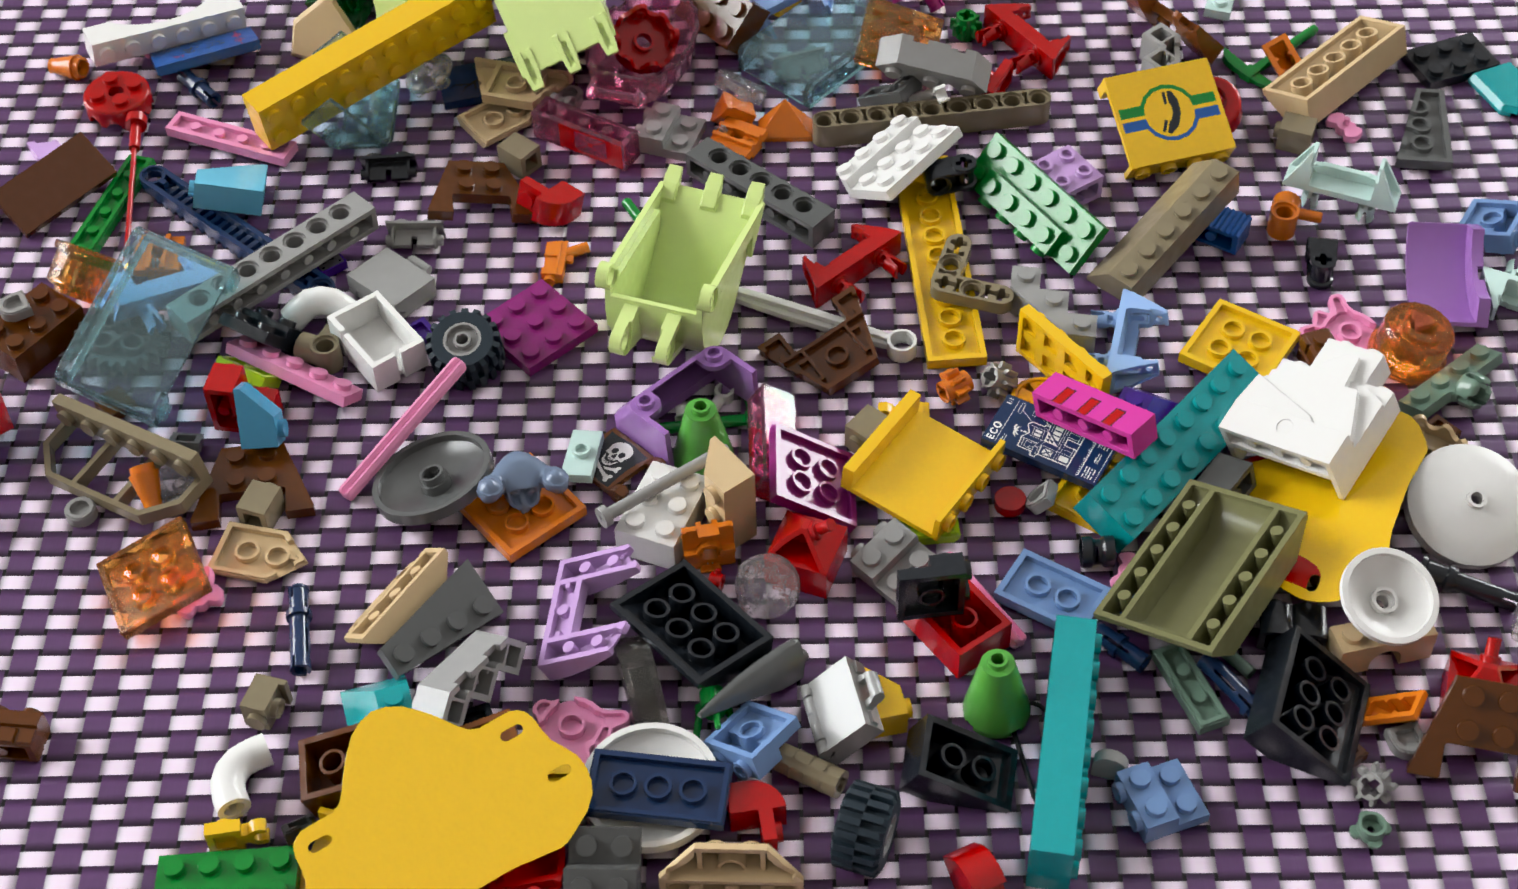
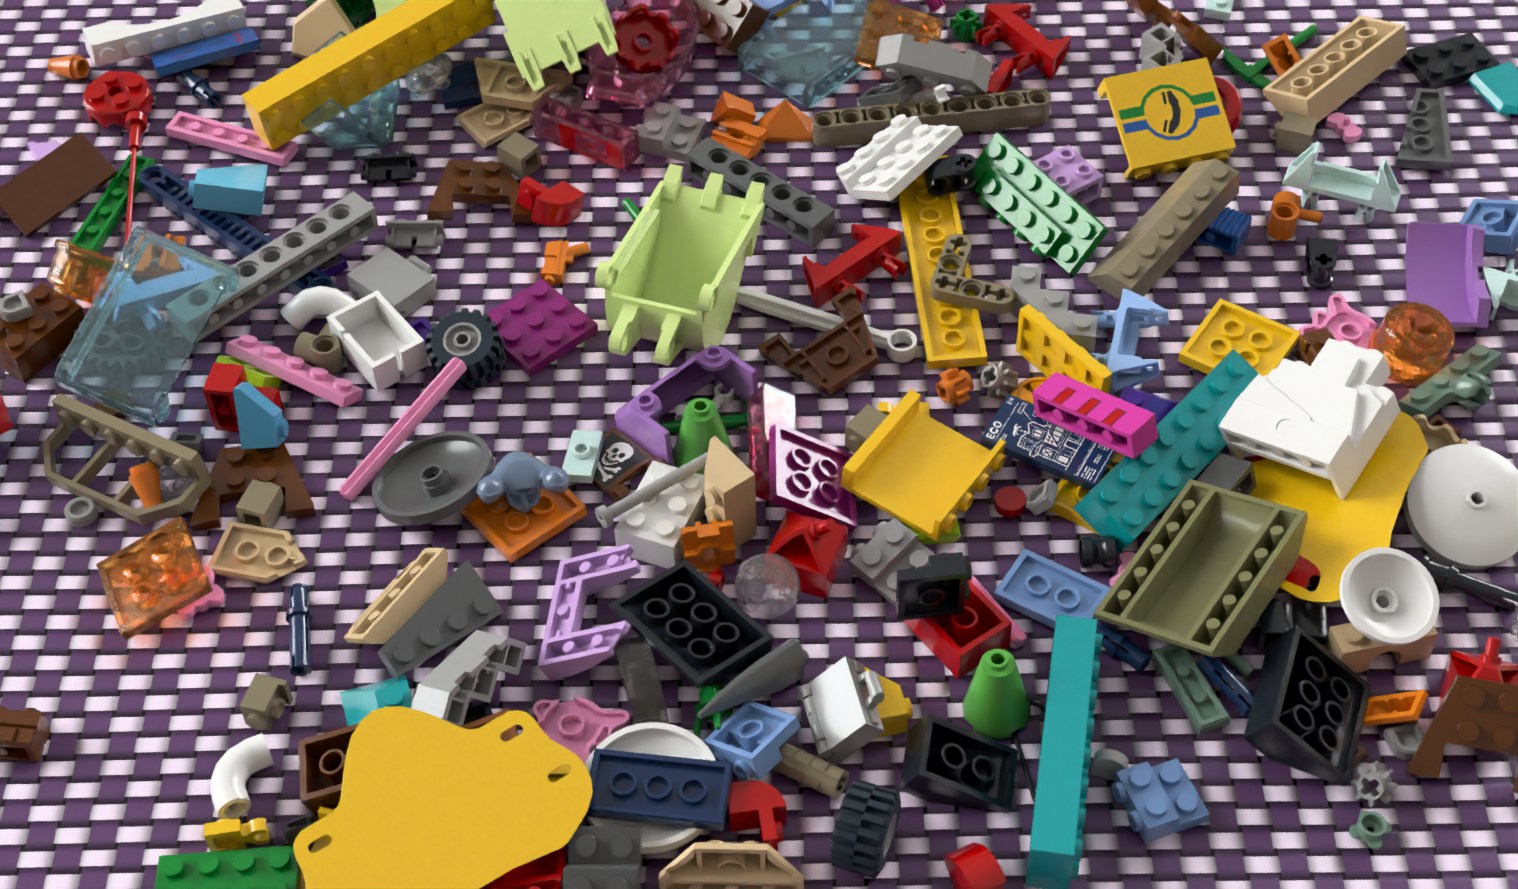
black plate [218,306,302,353] -> none
clear tile [713,69,767,105] -> none

